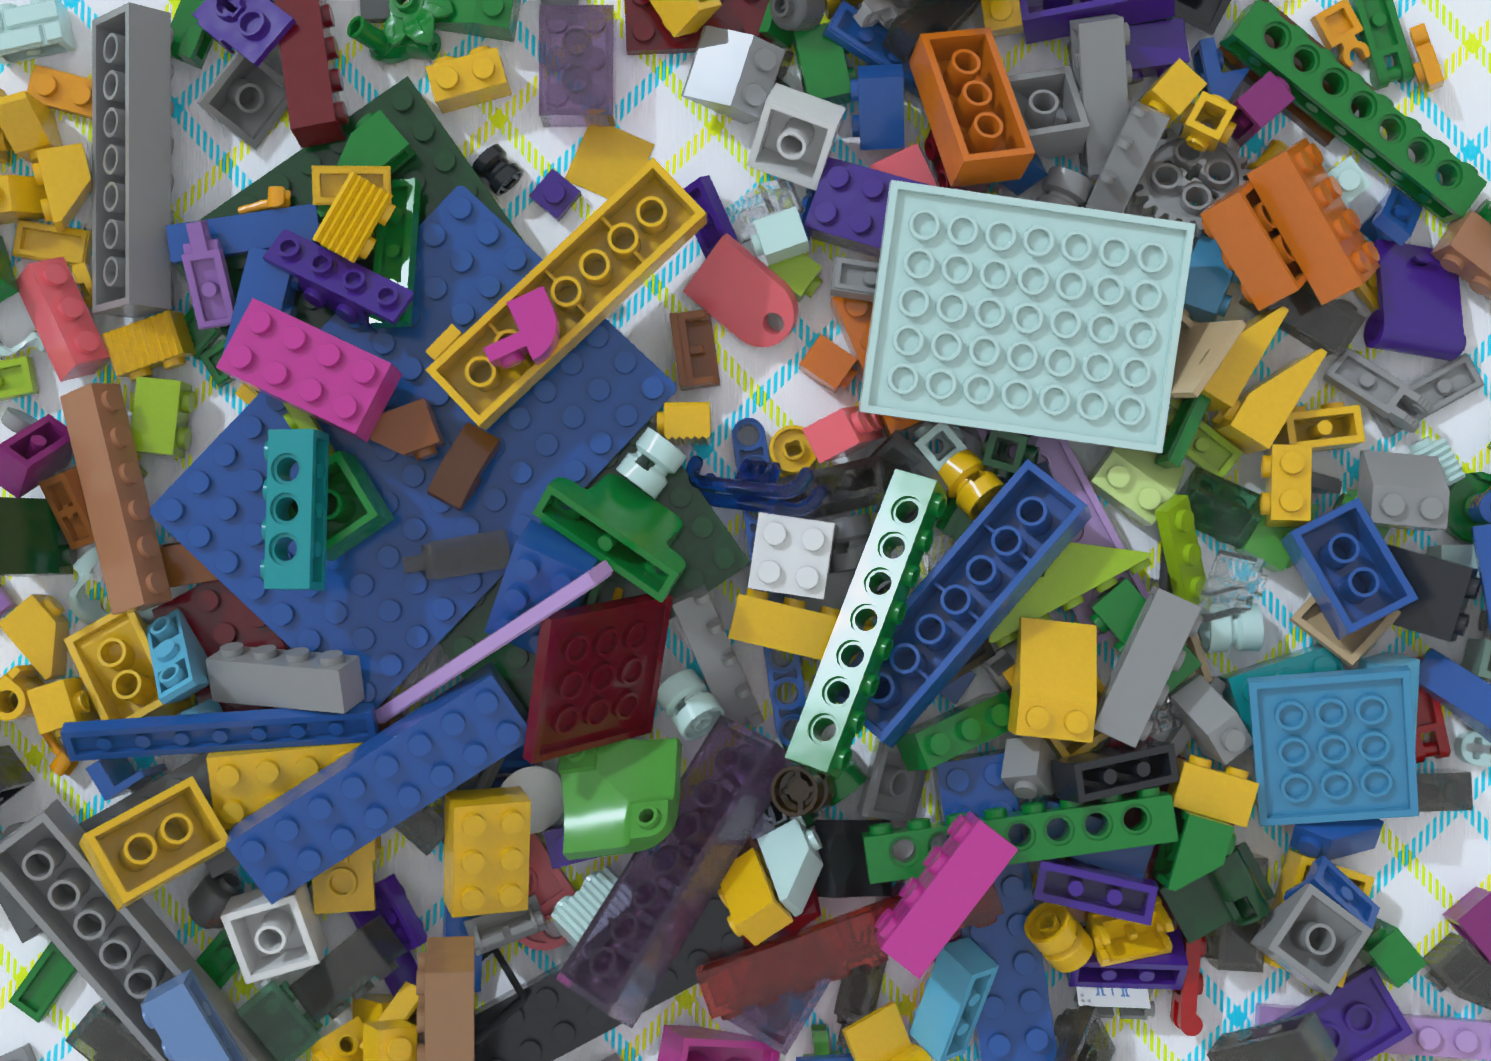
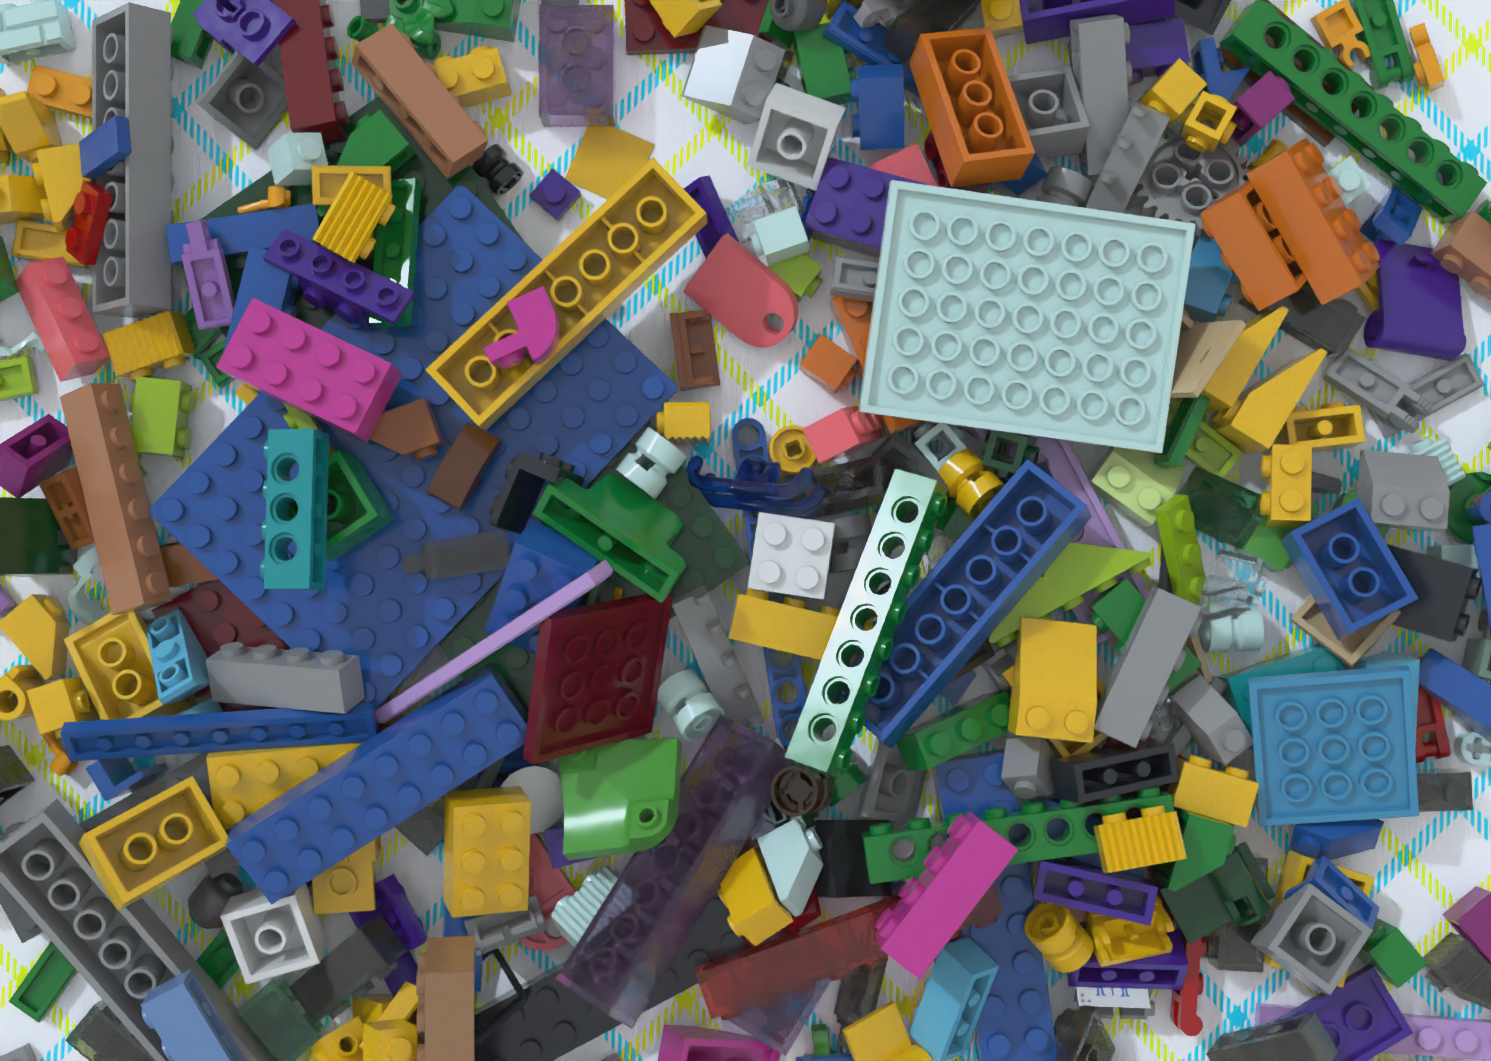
light grey tile [1,407,38,433] -> none
yellow tile [71,262,92,308] -> none
yellow tile [425,324,463,360] -> none
none -> red plate [65,180,113,266]
none -> blue tile [79,115,132,179]
none -> light aqua brick [267,133,328,186]
none -> nougat brick [352,23,488,179]
none -> black bracket [490,451,585,534]
none -> yellow brick [1093,805,1187,873]

